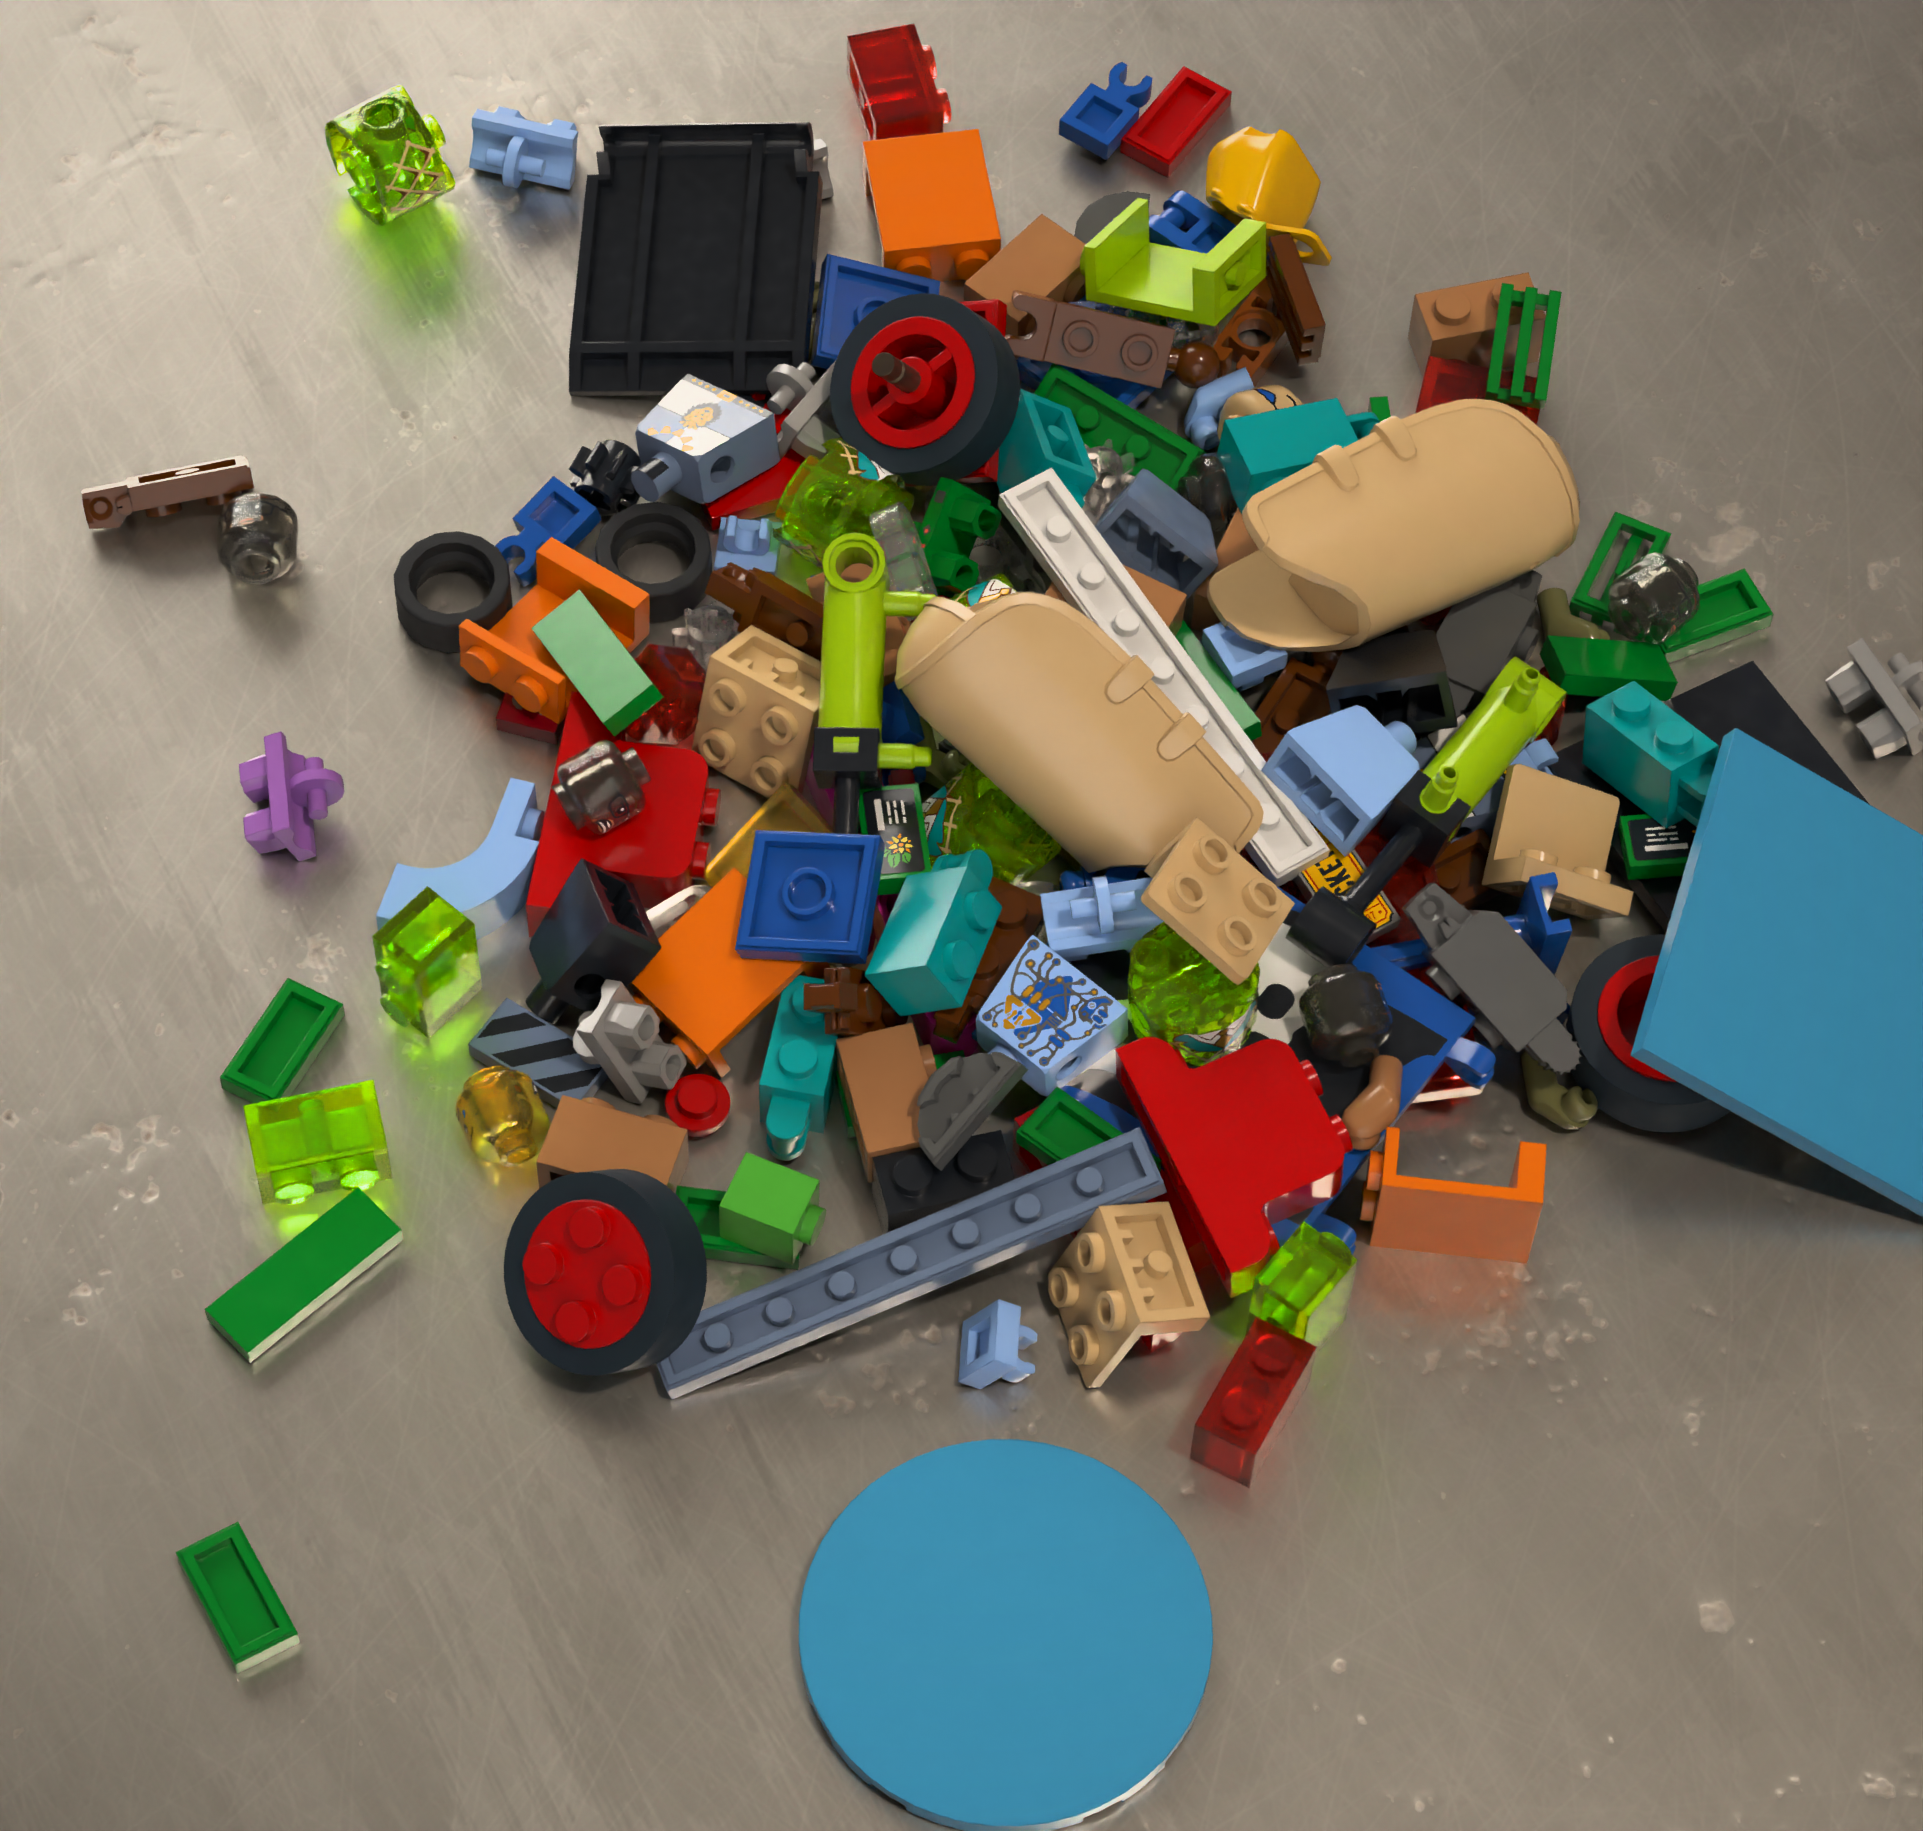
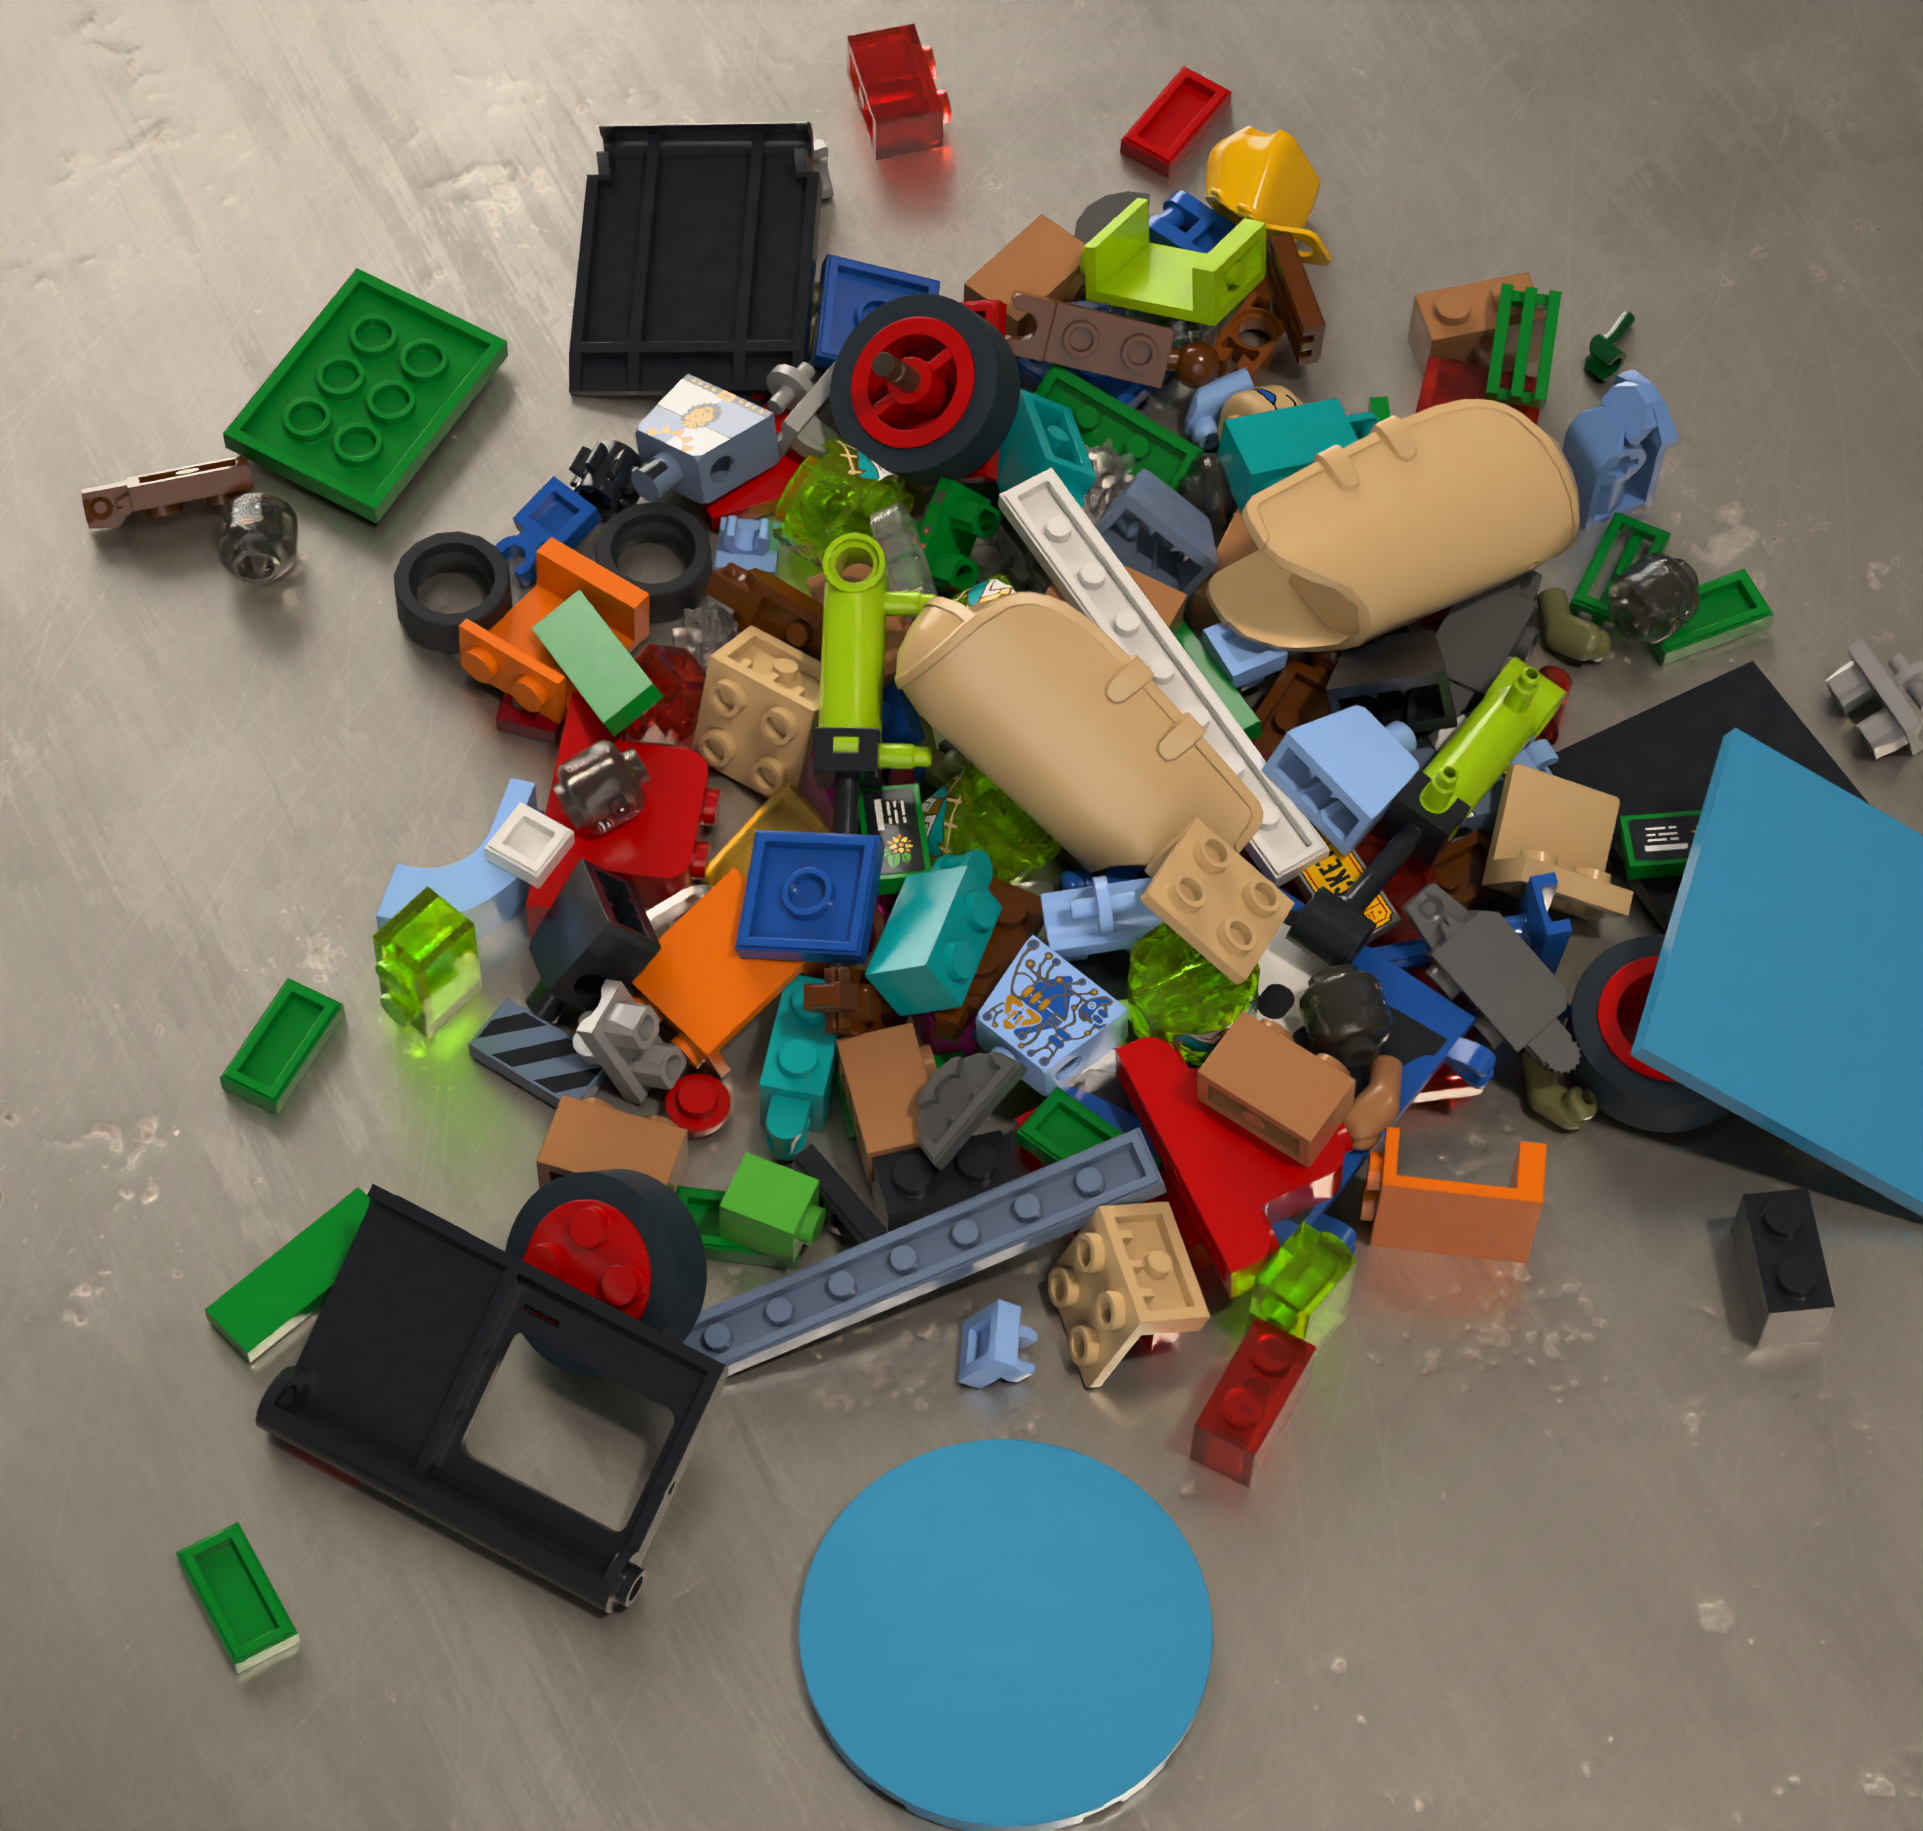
medium lavender hips [239,731,344,861] -> none
clear neon green brick [243,1080,392,1205] -> none
clear neon green brick [325,84,455,226] -> none
clear yellow head [455,1065,551,1167] -> none
light blue hips [469,106,578,190] -> none
orange panel [863,129,1001,282] -> none
blue plate [1059,62,1152,160] -> none
green tile [1539,635,1678,701] -> none
teal brick [1582,681,1719,828] -> none
none -> green plate [223,268,508,523]
none -> black piece [256,1184,728,1613]
none -> white tile [484,802,575,889]
none -> black tile [793,1143,887,1244]
none -> medium nougat brick [1197,1011,1356,1168]
none -> medium blue piece [1562,369,1679,531]
none -> dark green hand [1583,311,1635,382]
none -> black brick [1731,1188,1835,1348]

